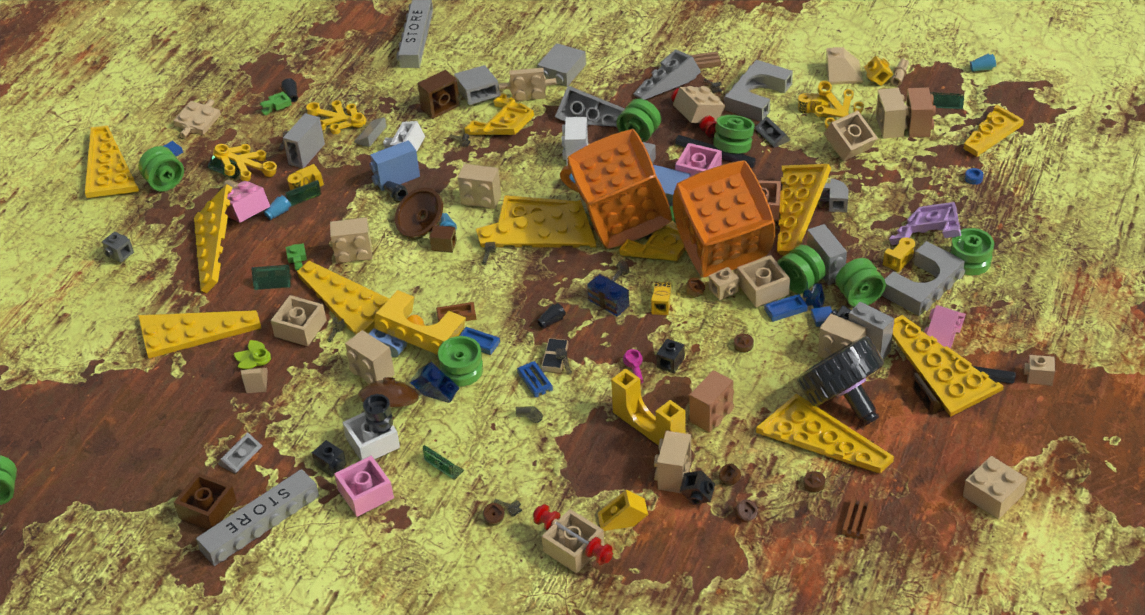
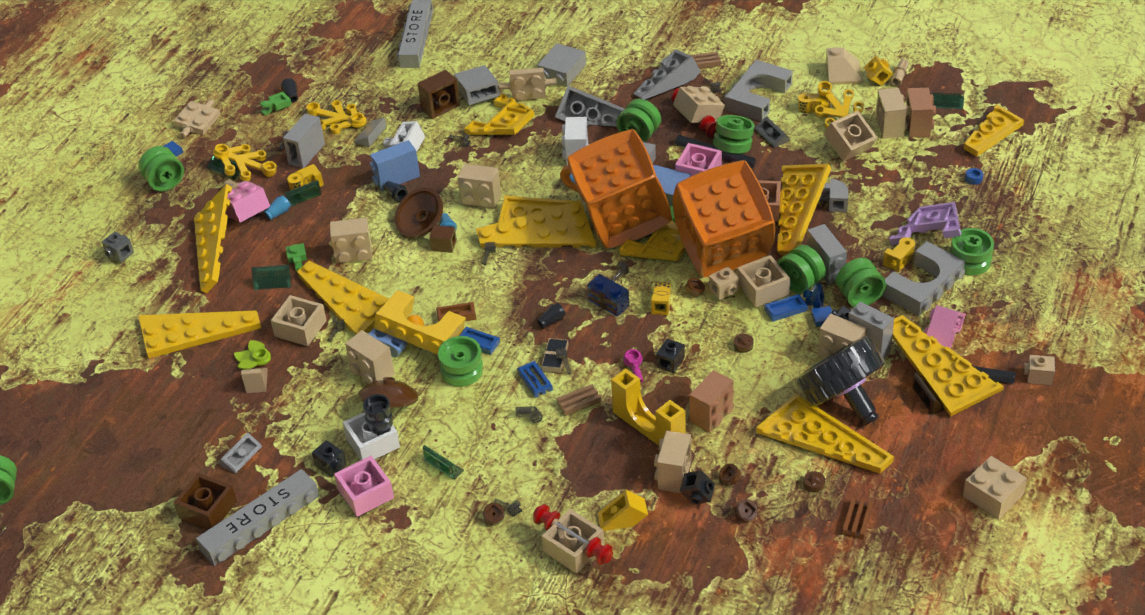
yellow wing [85,125,139,198] -> none
slope [409,362,459,403] -> none
dark azure cone [970,53,996,72] -> none
none -> medium nougat tile [556,384,602,416]

